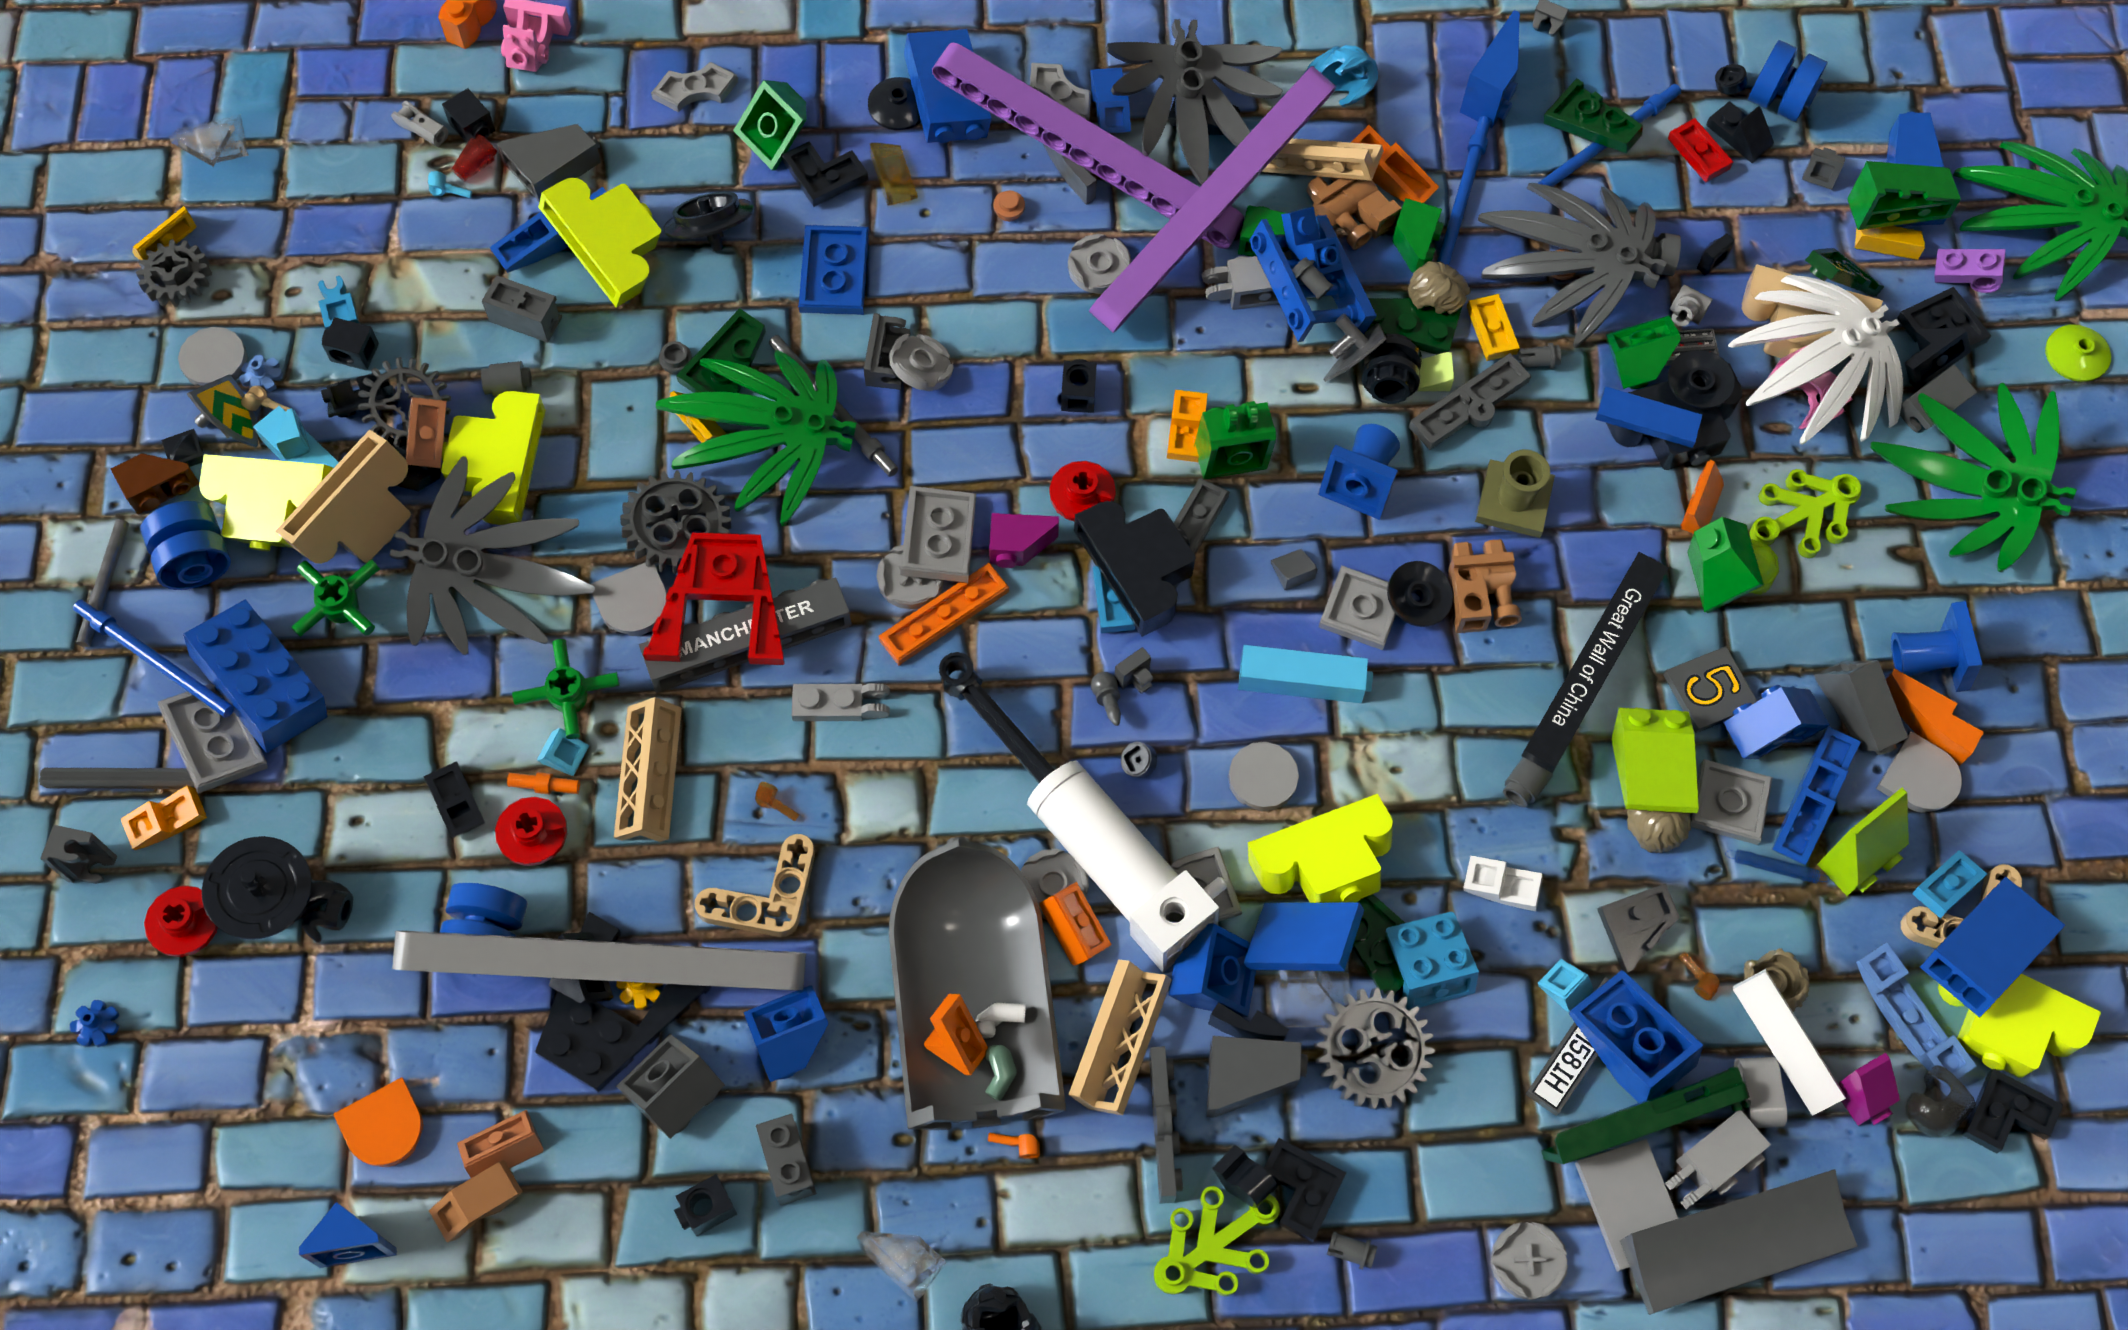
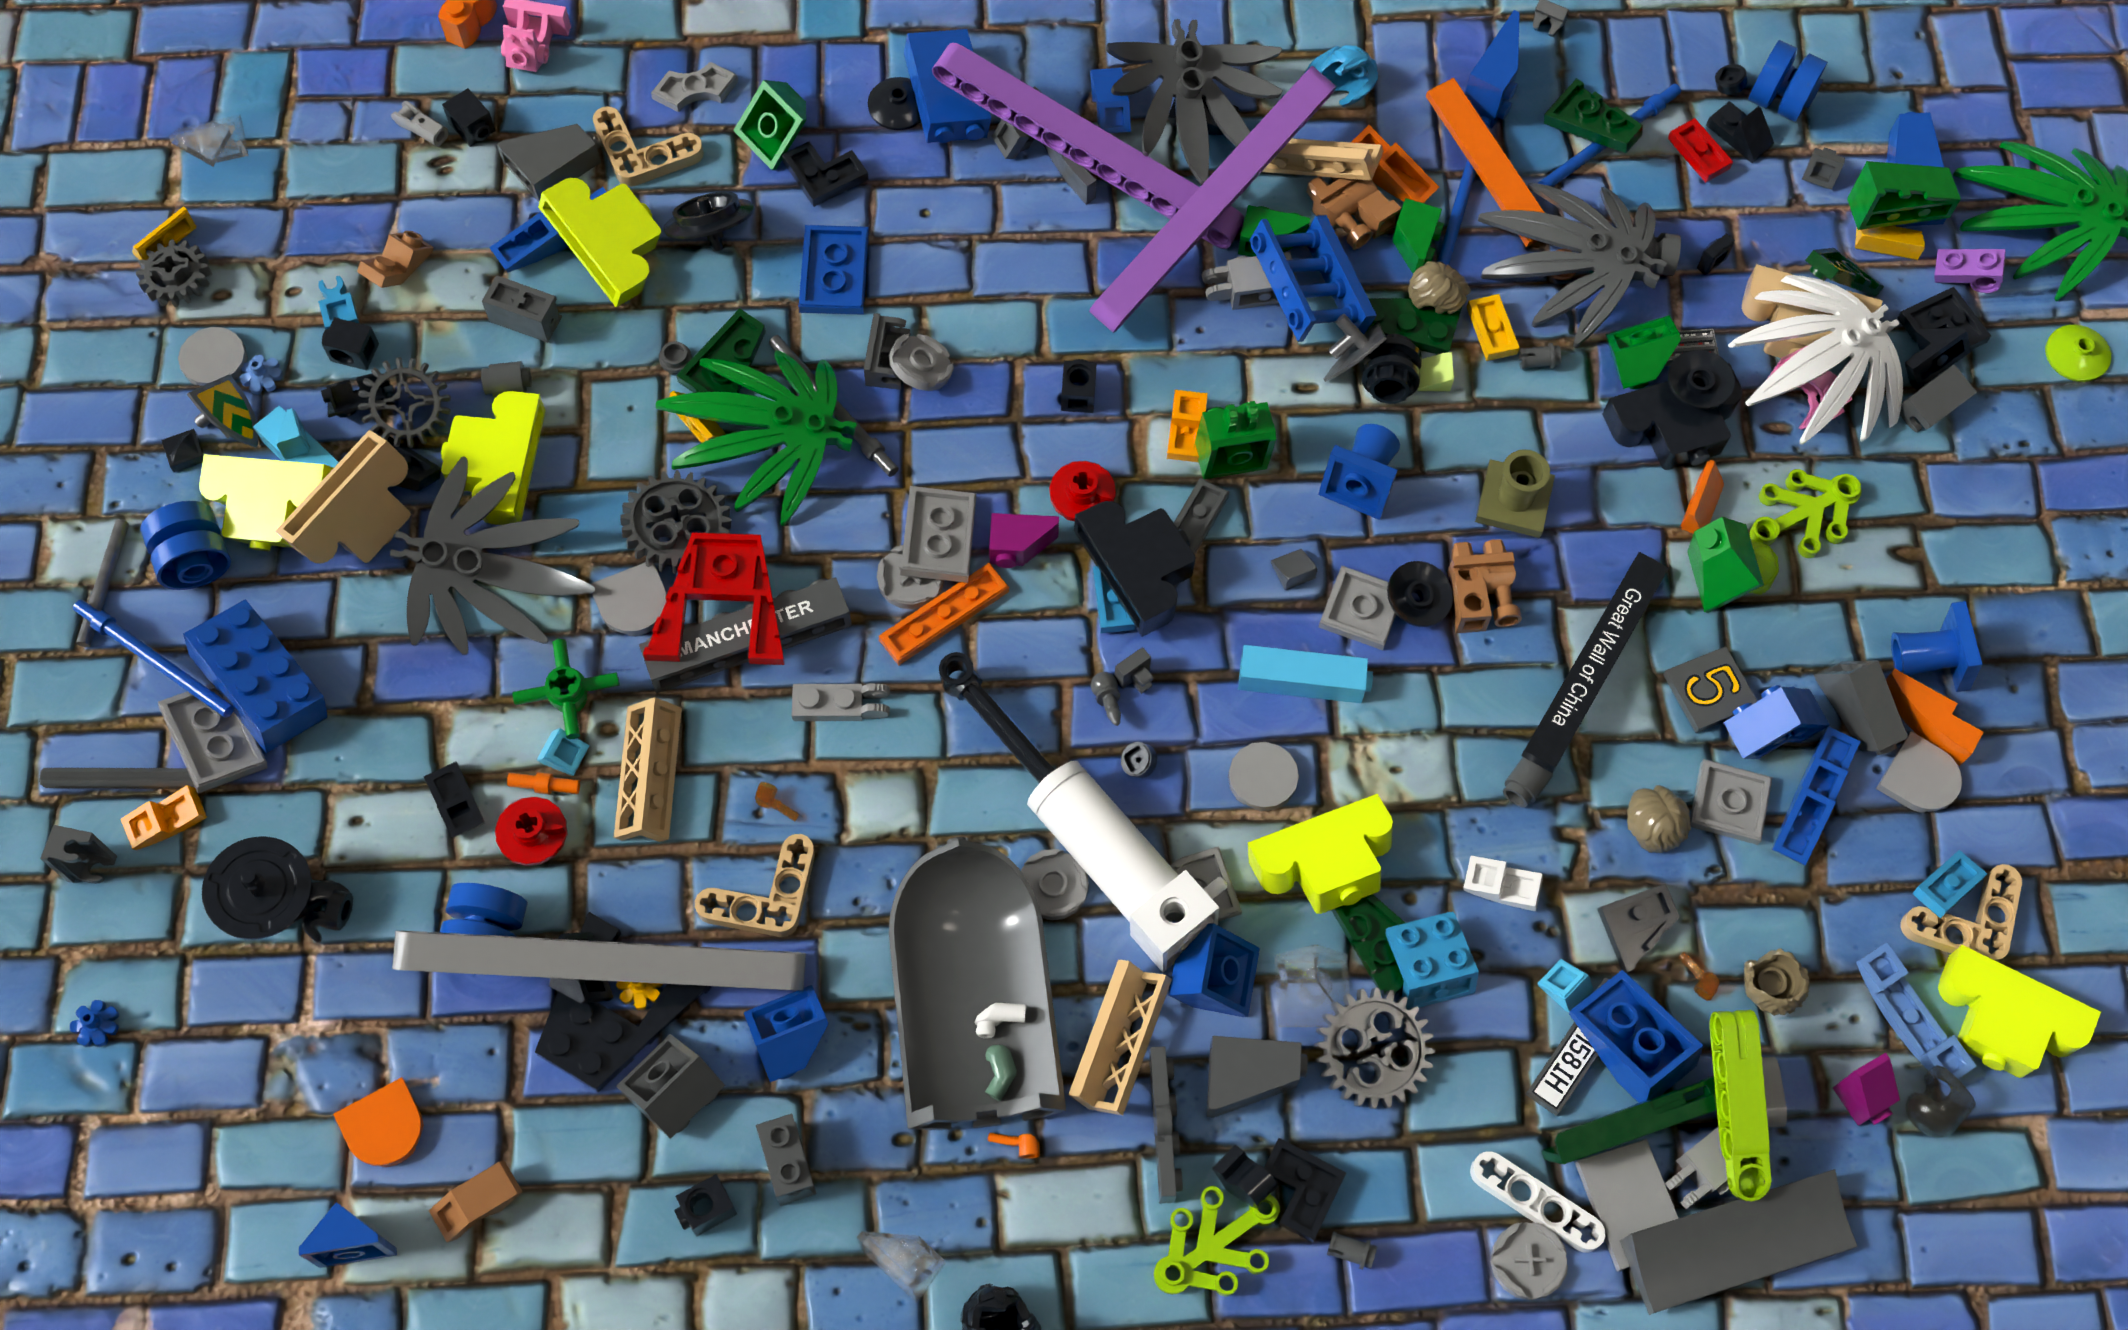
reddish brown slope [111,453,199,515] -> none
red piece [144,886,218,957] -> none
tan hand [241,386,291,411] -> none
green bar [291,559,380,637] -> none
nougat plate [406,397,447,468] -> none
medium azure hand [428,171,472,199] -> none
clear red cone [451,134,498,182] -> none
nougat slope [457,1110,544,1178] -> none
clear yellow slope [869,143,918,206] -> none
orange slope [924,994,988,1075] -> none
nougat plate [993,190,1025,222] -> none
light grey tile [1030,63,1091,121] -> none
orange slope [1039,882,1112,966] -> none
light grey tile [1068,234,1131,294] -> none
black slope [1208,1002,1289,1041] -> none
blue tile [1243,902,1364,971] -> none
blue slope [1281,207,1343,275] -> none
dark grey pin [1292,257,1334,300] -> none
dark grey hinge [1409,353,1531,450] -> none
blue tile [1595,386,1702,448] -> none
lime slope [1611,708,1699,813] -> none
light grey pin [1670,284,1713,326] -> none
blue piece [1725,849,1830,884] -> none
white tile [1733,969,1846,1116] -> none
lime slope [1817,787,1909,896] -> none
green plant [1870,383,2077,572] -> none
blue brick [1920,876,2065,1018] -> none
black plate [1962,1069,2063,1154] -> none
none -> medium nougat slope [357,230,434,288]
none -> tan beam [593,106,704,187]
none -> dark grey tile [992,119,1034,159]
none -> orange tile [1426,77,1545,247]
none -> white beam [1470,1151,1605,1253]
none -> lime piece [1710,1009,1772,1202]

